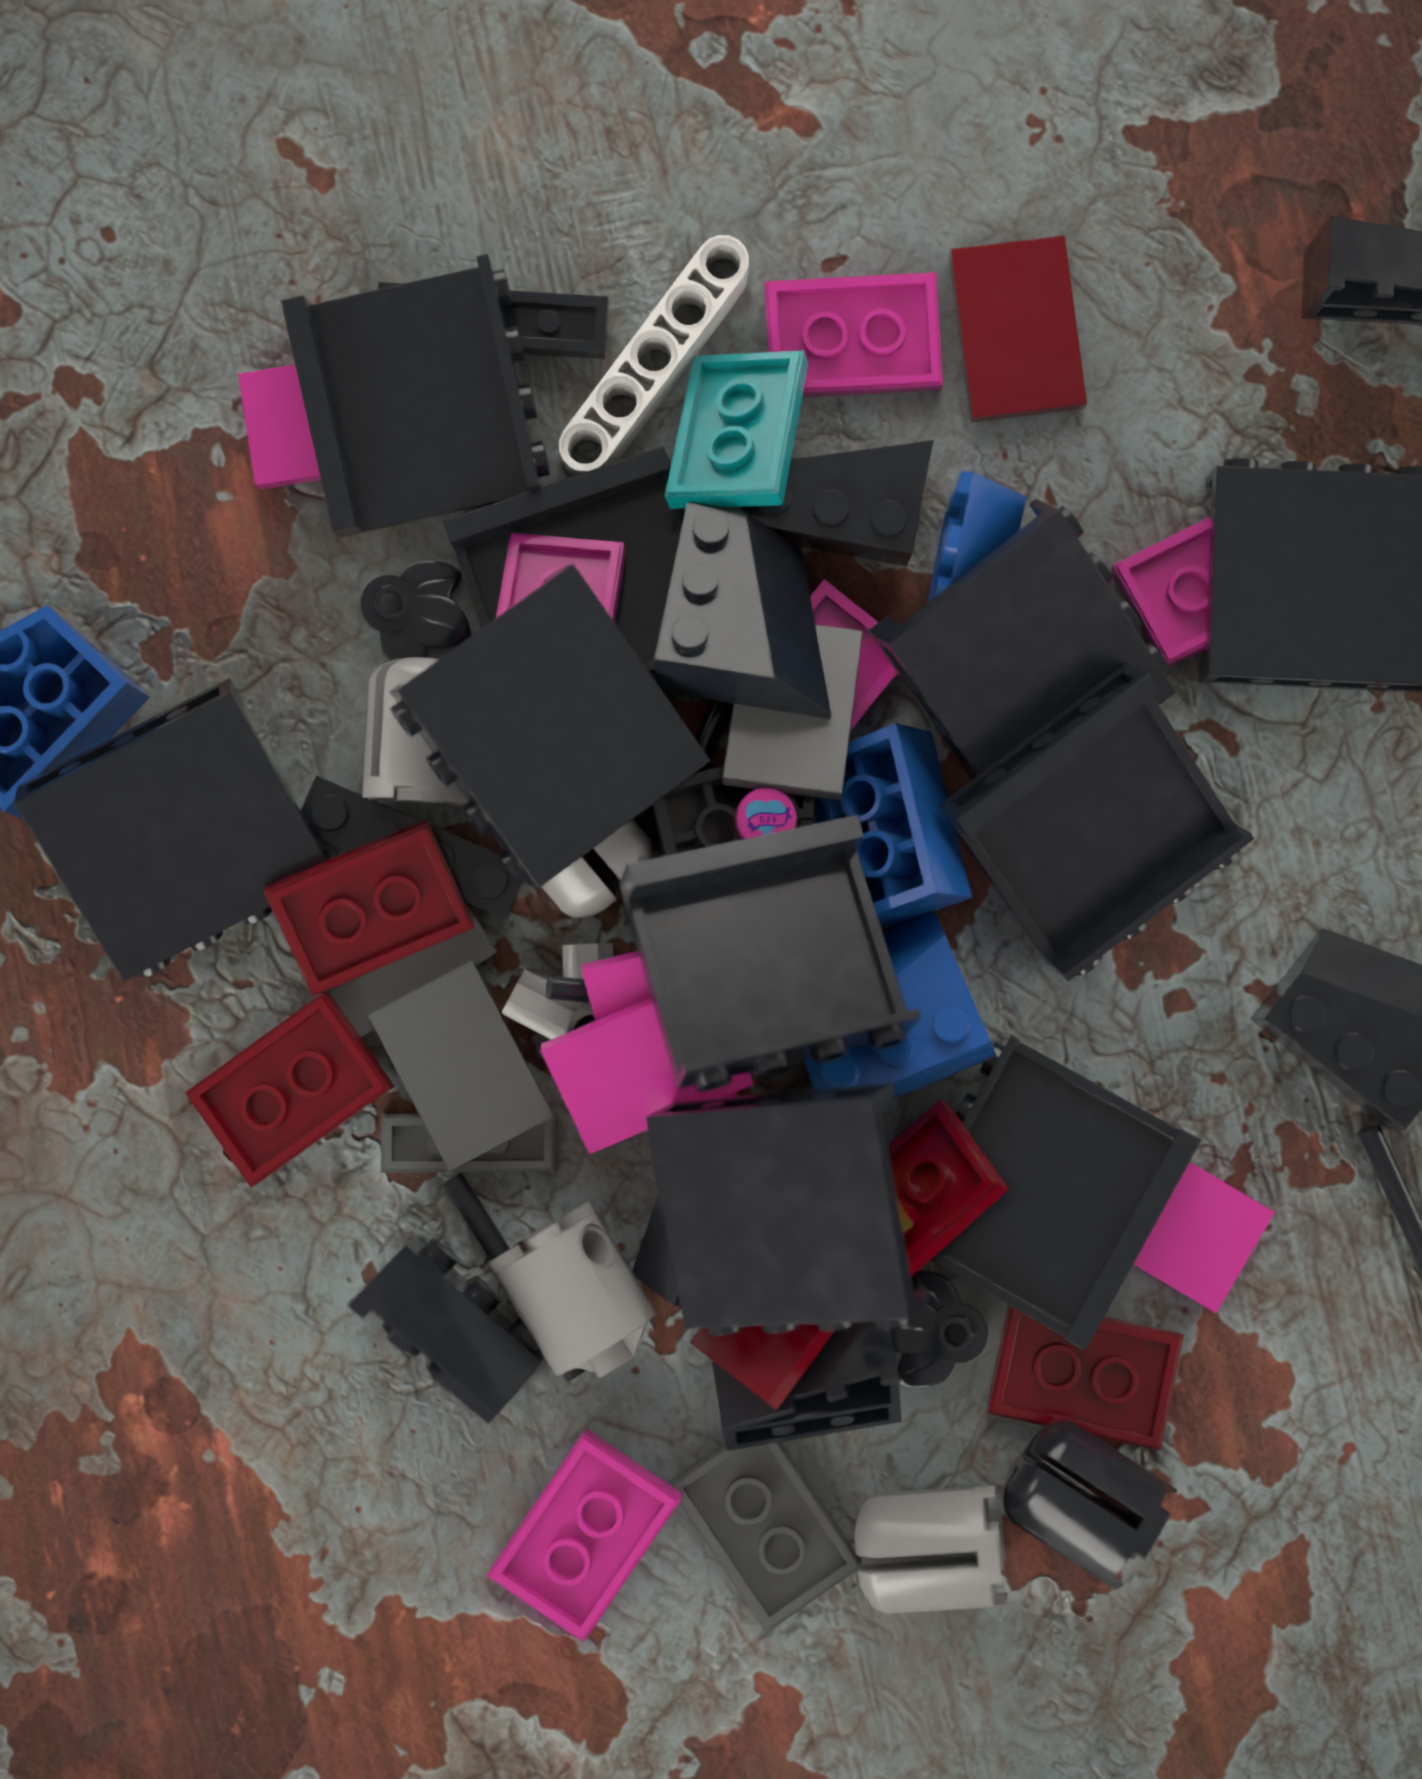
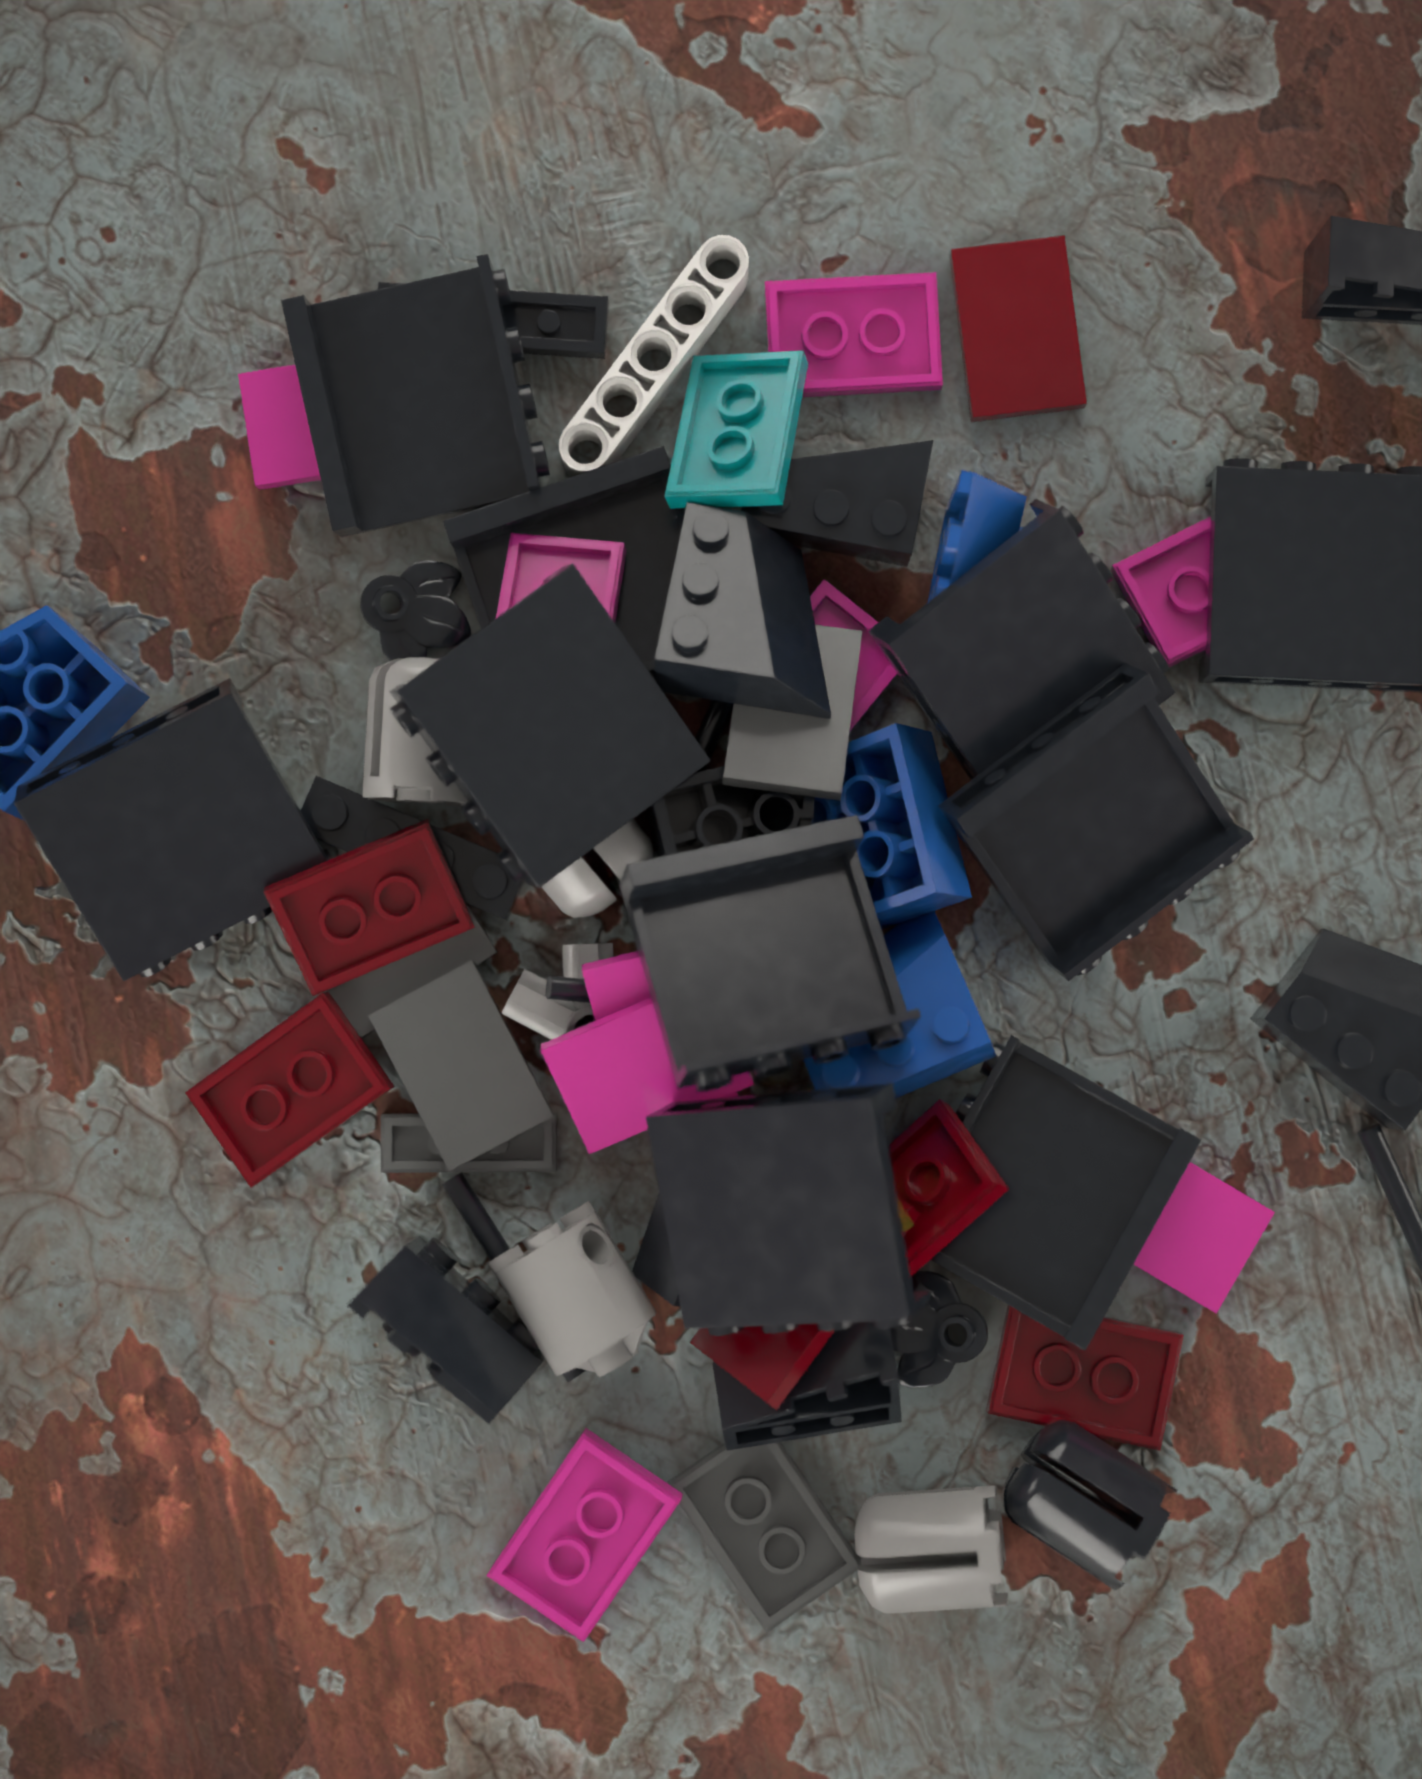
dark pink tile [735,788,796,839] -> none

